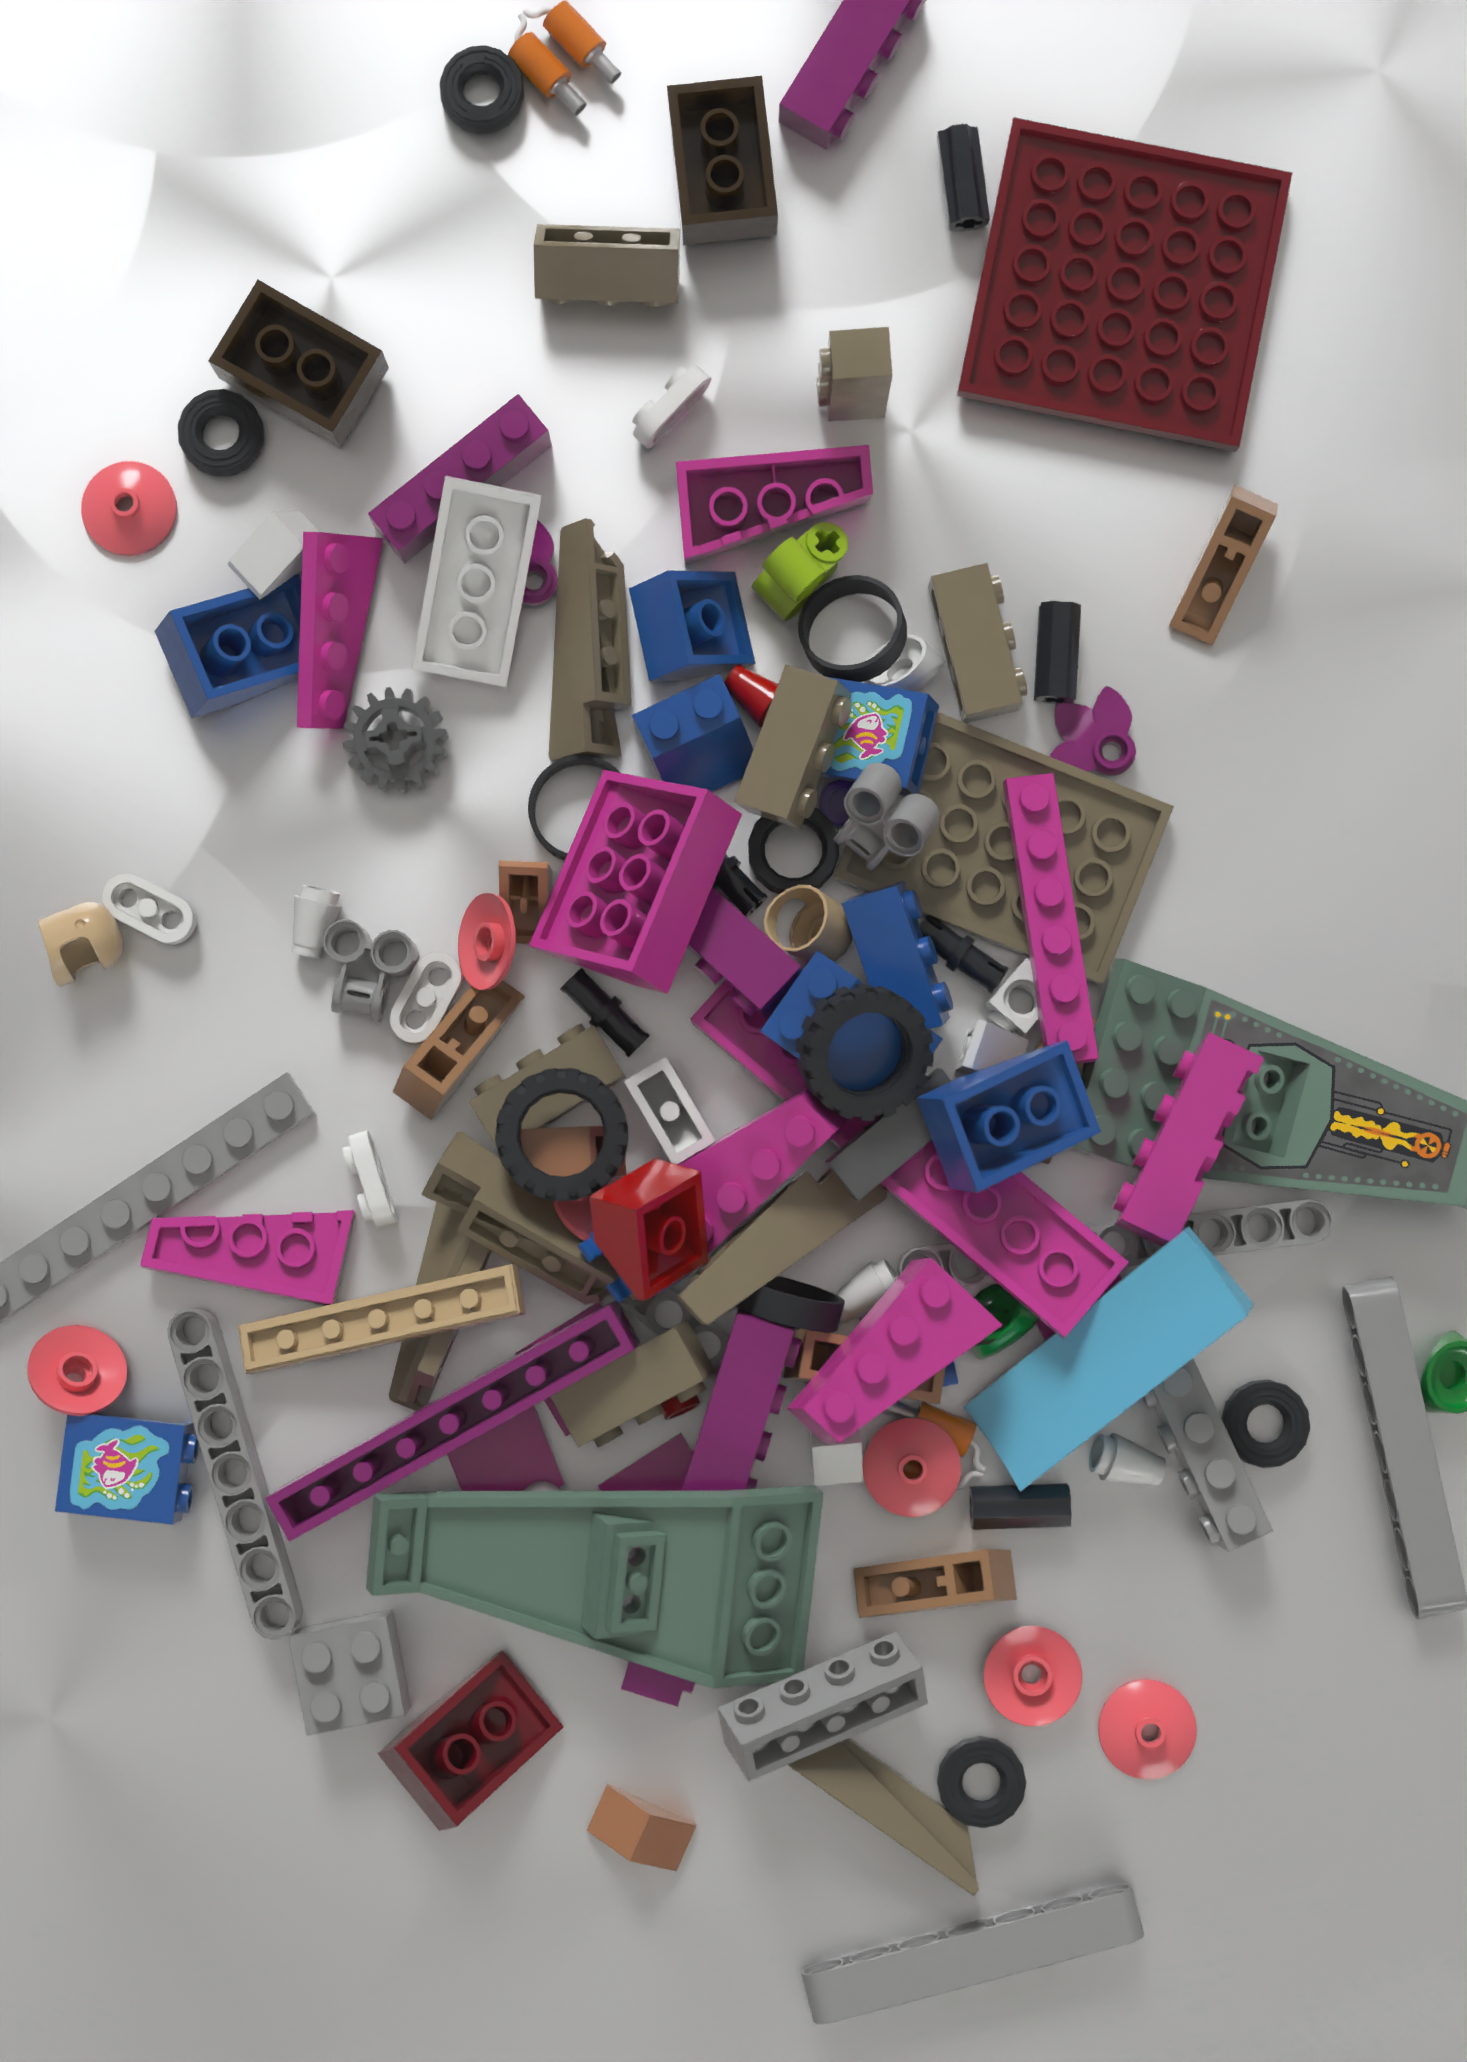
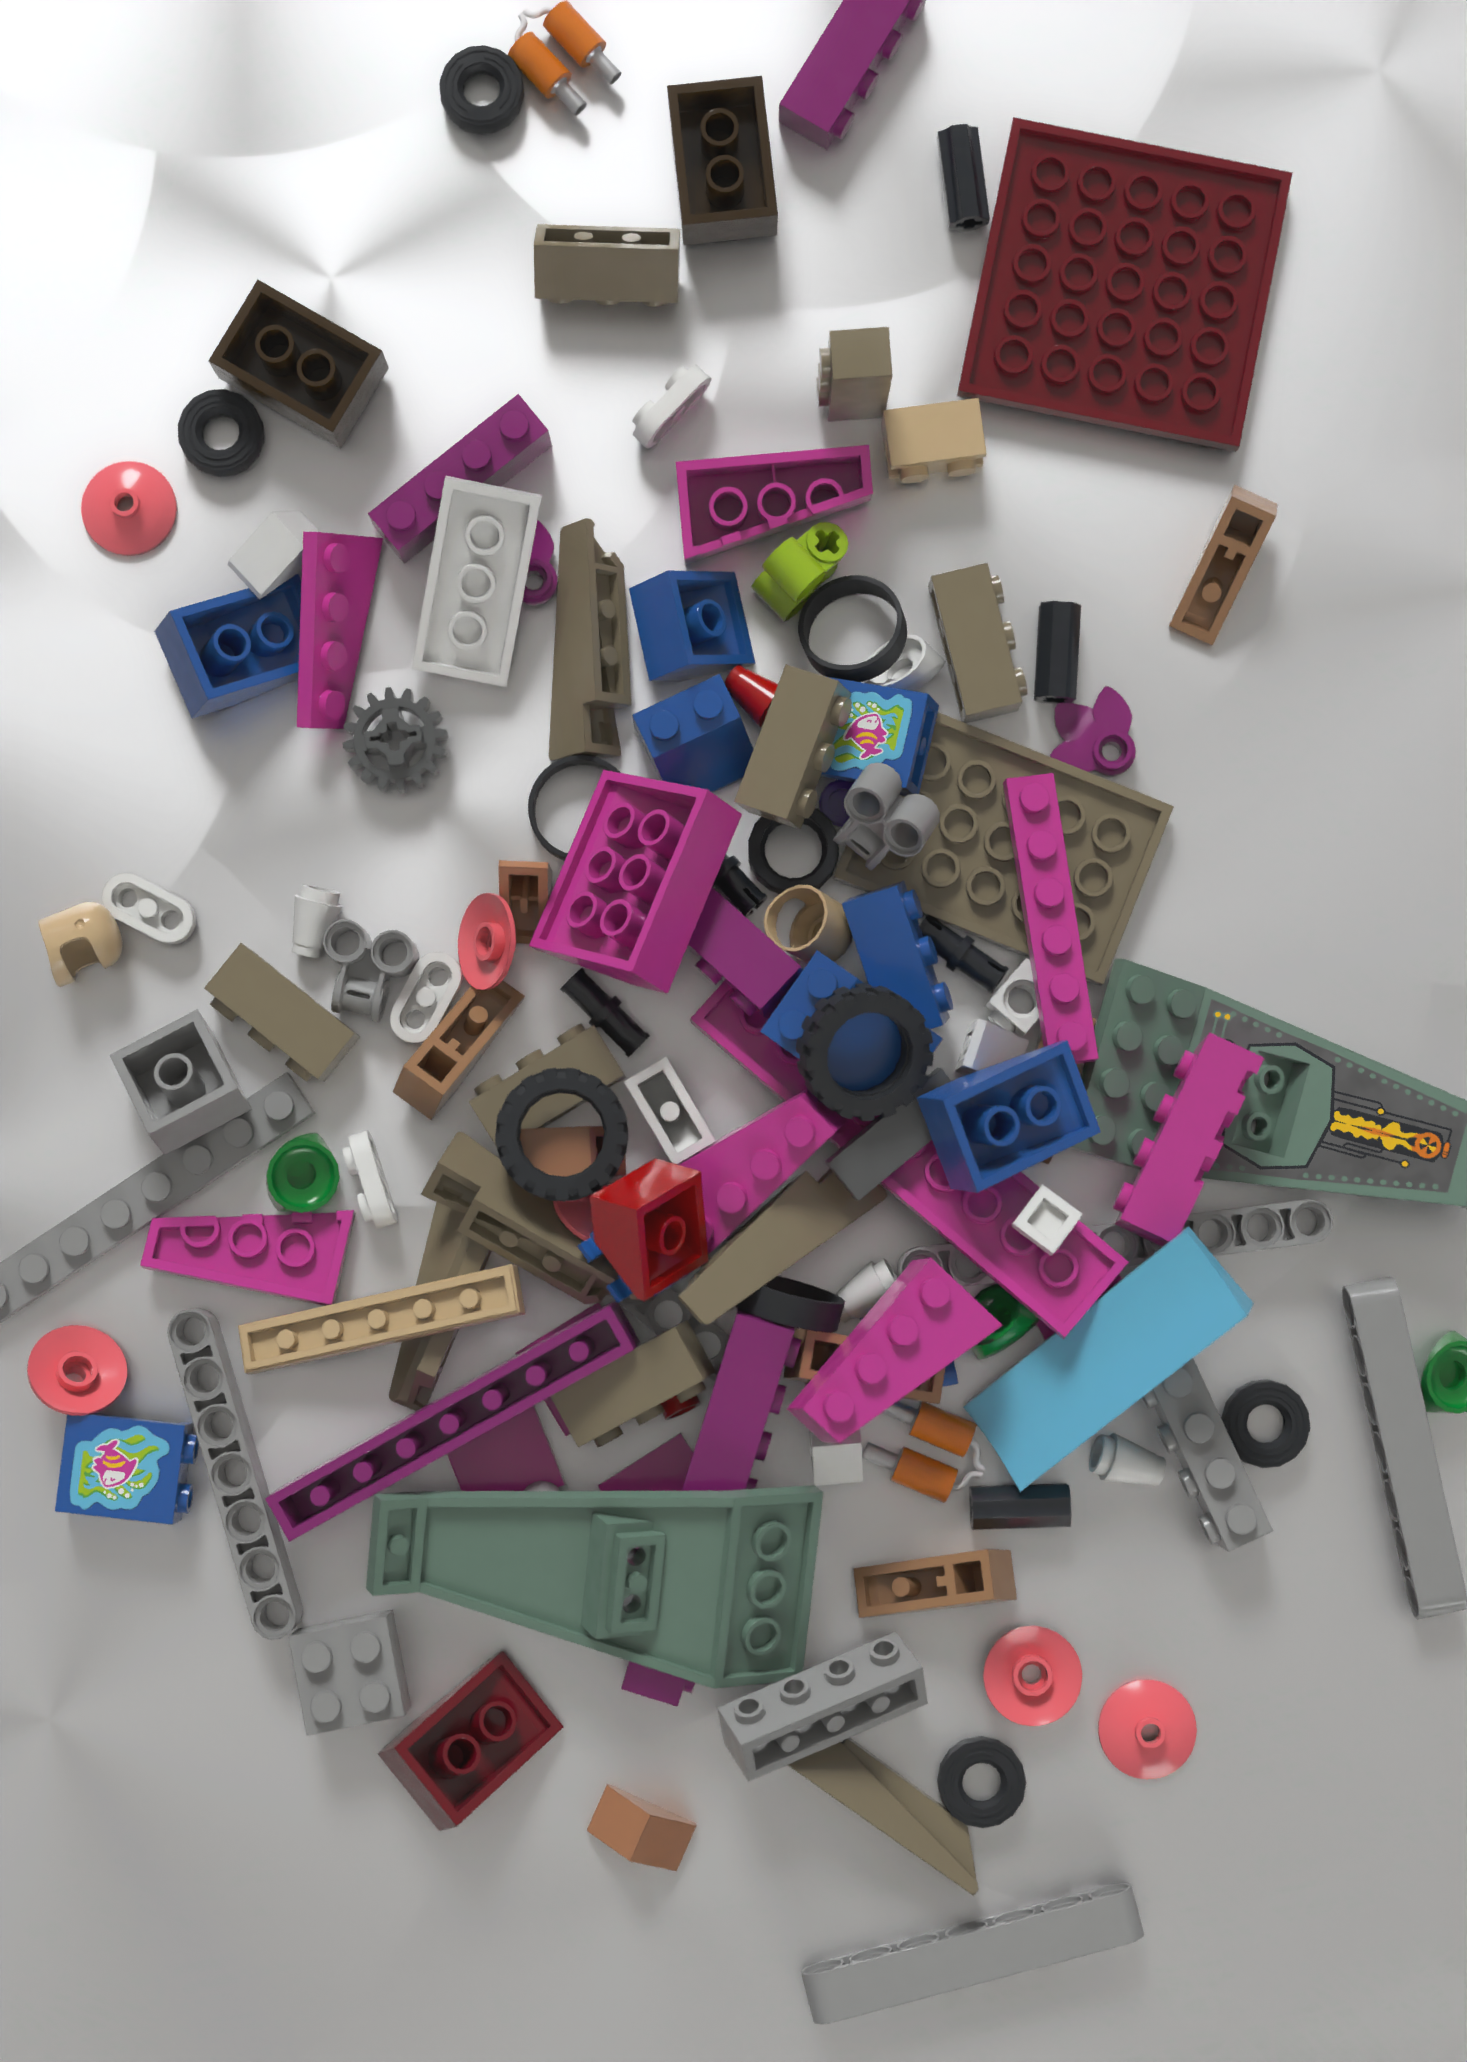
coral dish [863,1417,961,1517] -> none
none -> light grey brick [110,1009,252,1155]
none -> dark tan brick [204,943,361,1082]
none -> green piece [266,1133,340,1213]
none -> tan brick [881,398,987,483]
none -> white plate [1012,1184,1083,1256]

